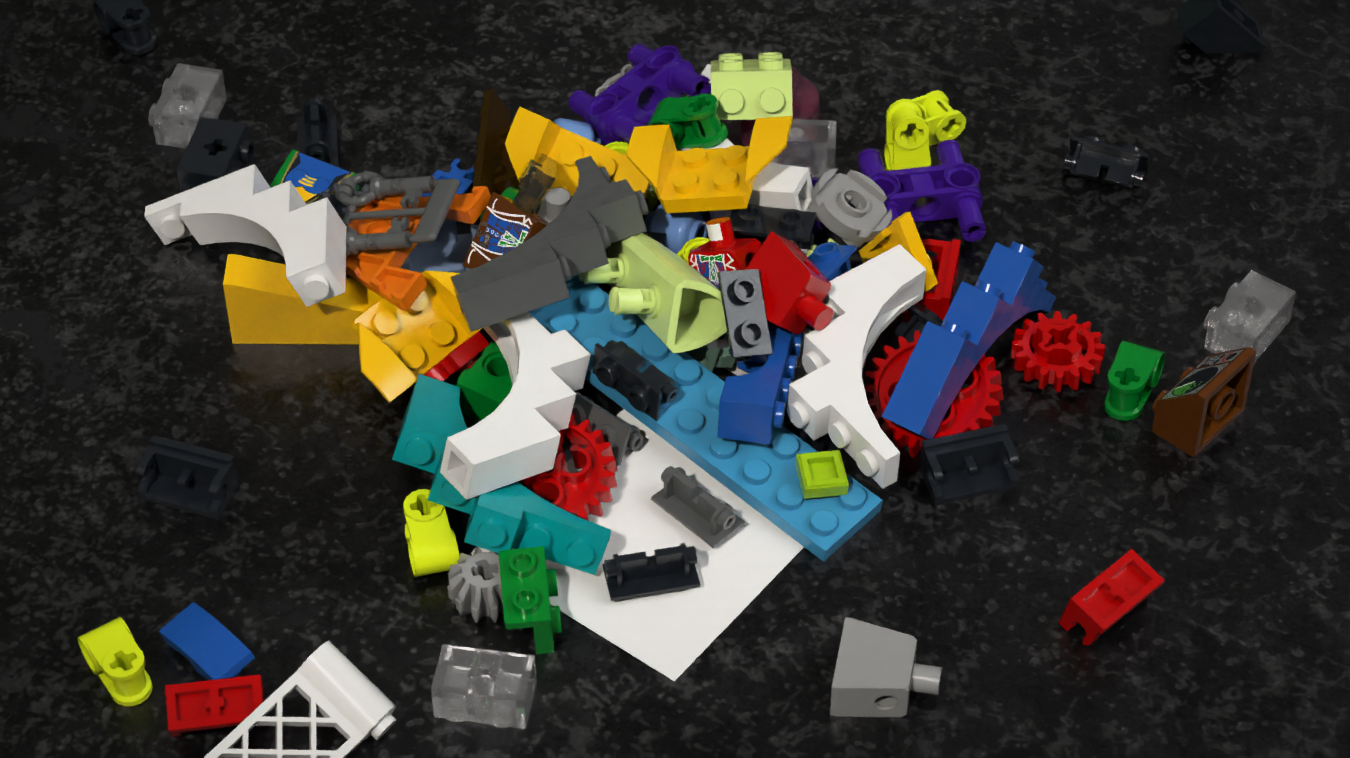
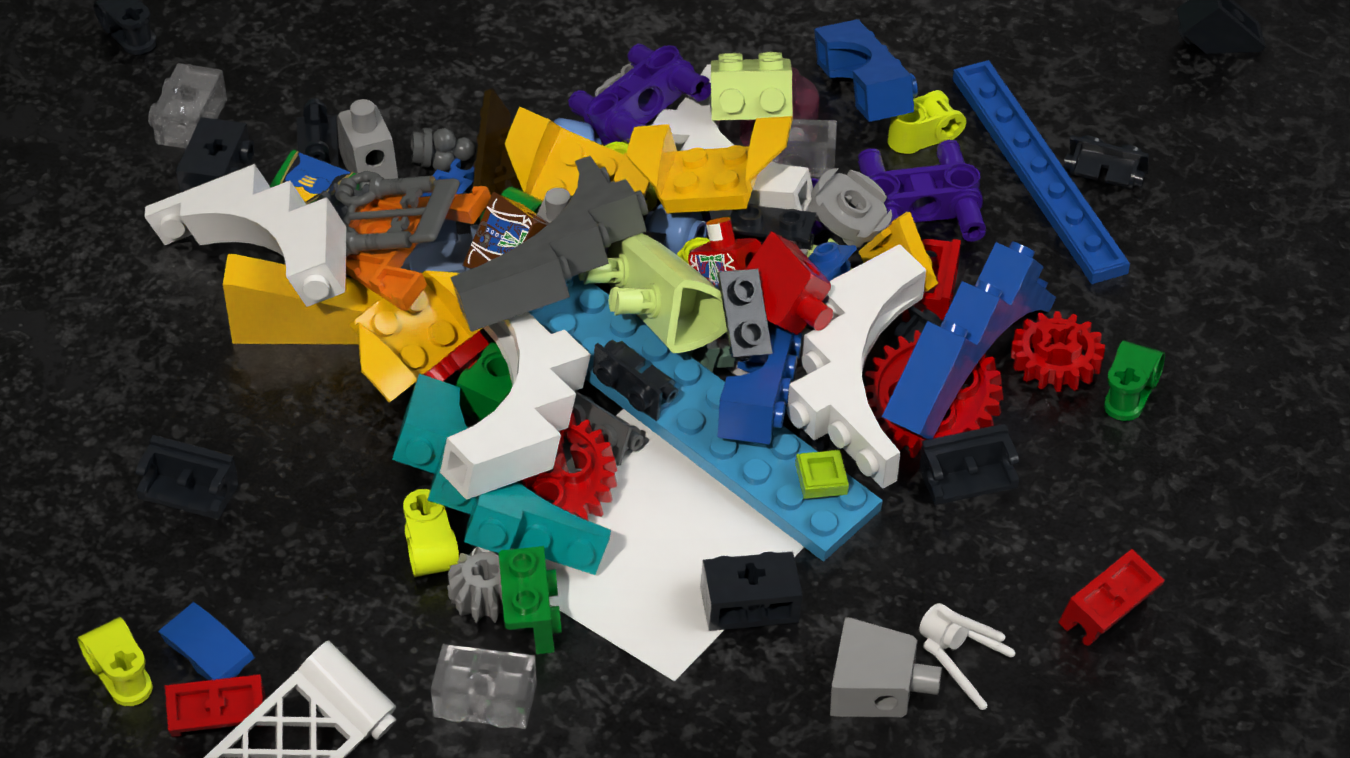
clear smoke plate [513,153,557,214] -> none
black hinge [602,543,700,601] -> none
green piece [647,94,728,149] -> none
dark grey hinge [651,466,745,549] -> none
neon yellow piece [884,99,931,171] -> none
reddish brown slope [1152,347,1256,458] -> none
clear brick [1203,270,1296,363] -> none
none -> light grey torso [337,99,398,190]
none -> dark grey piece [411,128,476,172]
none -> black brick [700,551,803,631]
none -> blue arch [814,19,918,122]
none -> white plant [919,603,1015,710]
none -> blue tile [953,60,1130,284]

